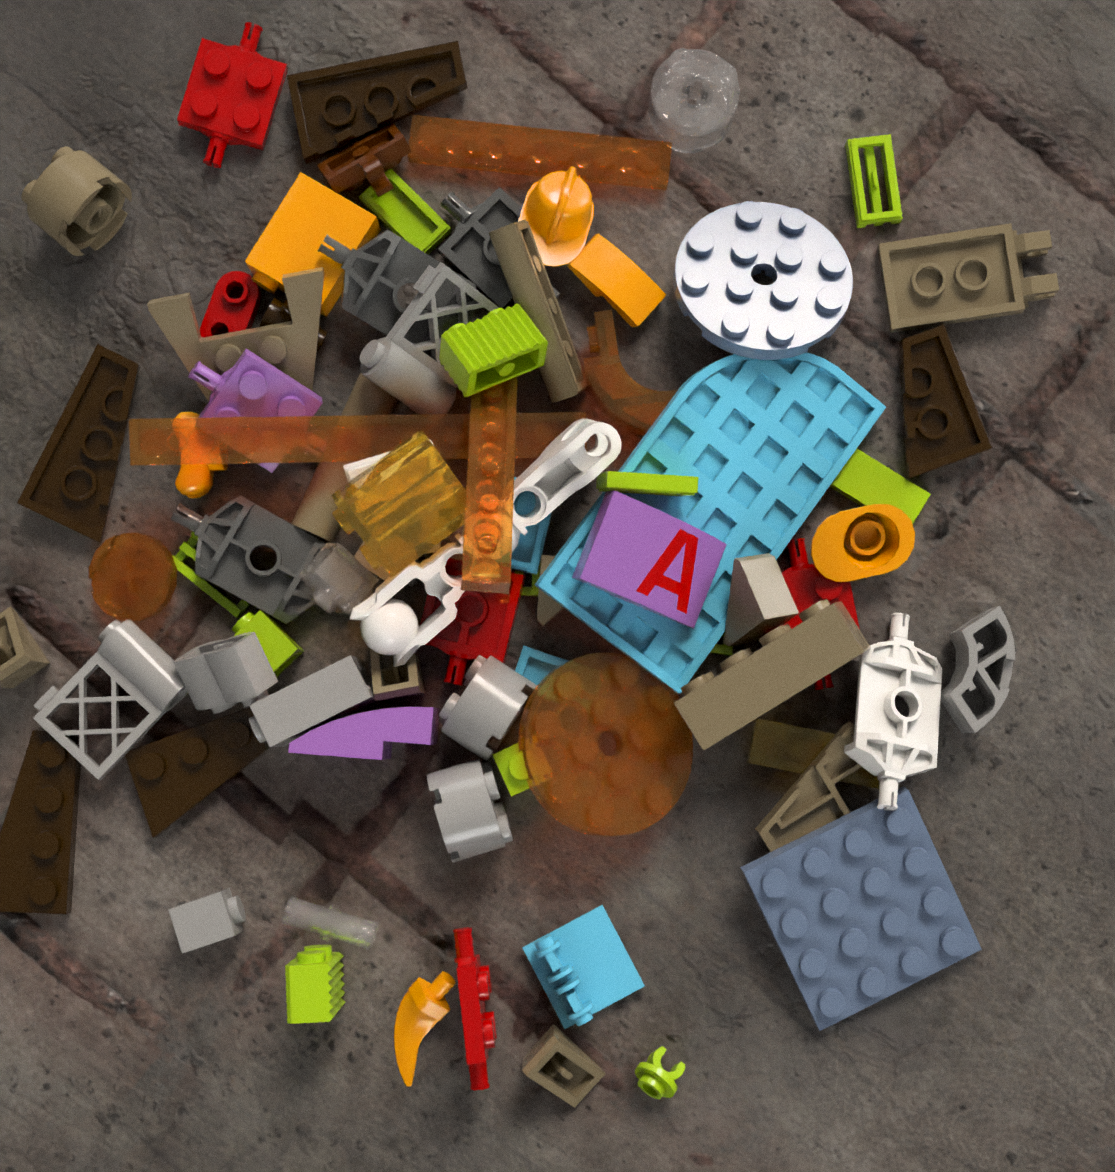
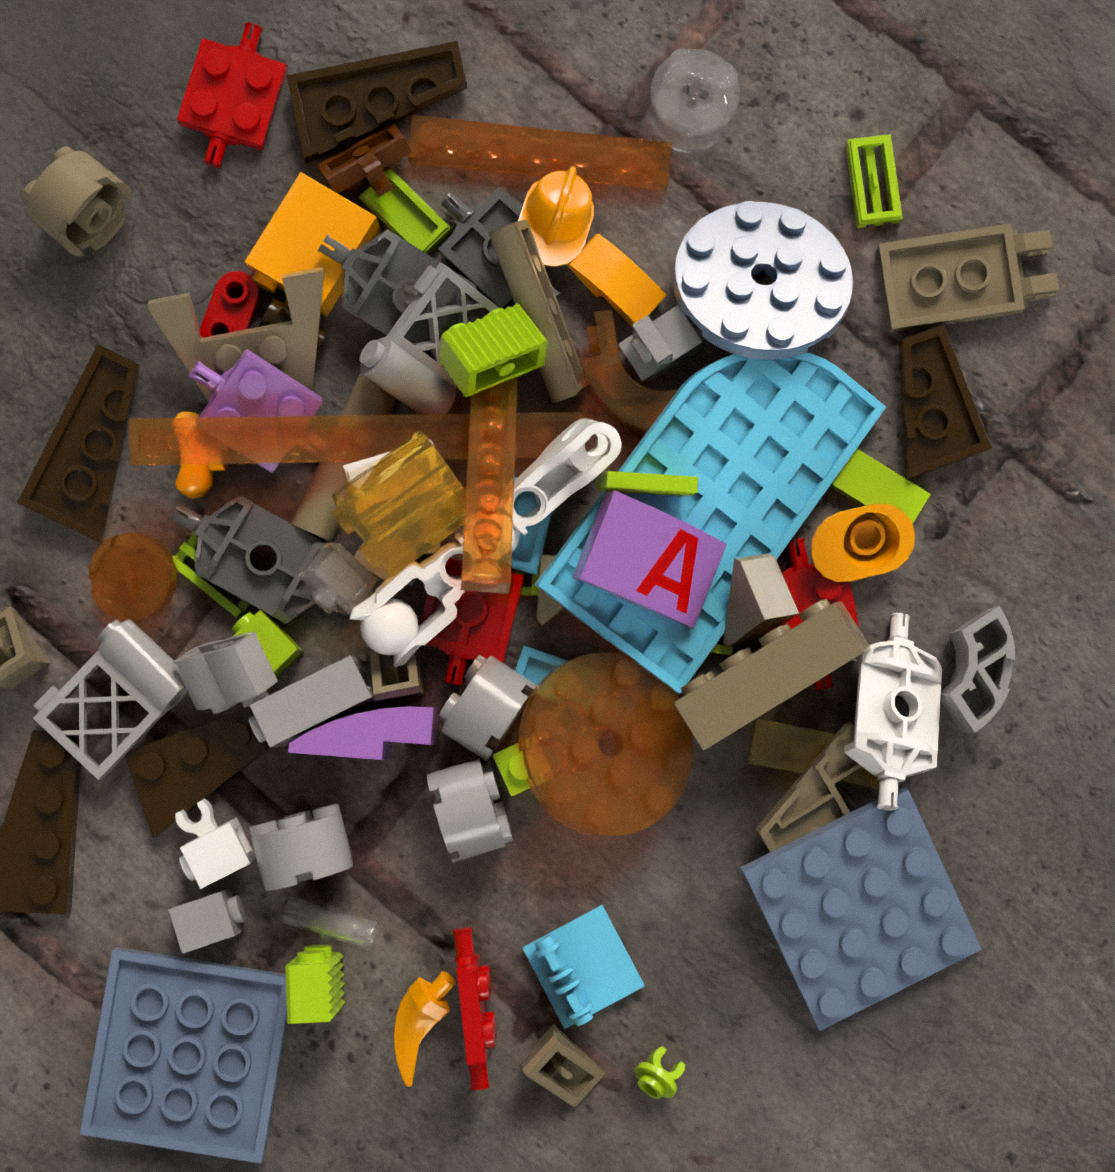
none -> sand blue plate [79,947,287,1164]
none -> white brick [175,798,256,889]
none -> light grey brick [249,803,353,891]
none -> light grey brick [618,305,702,382]

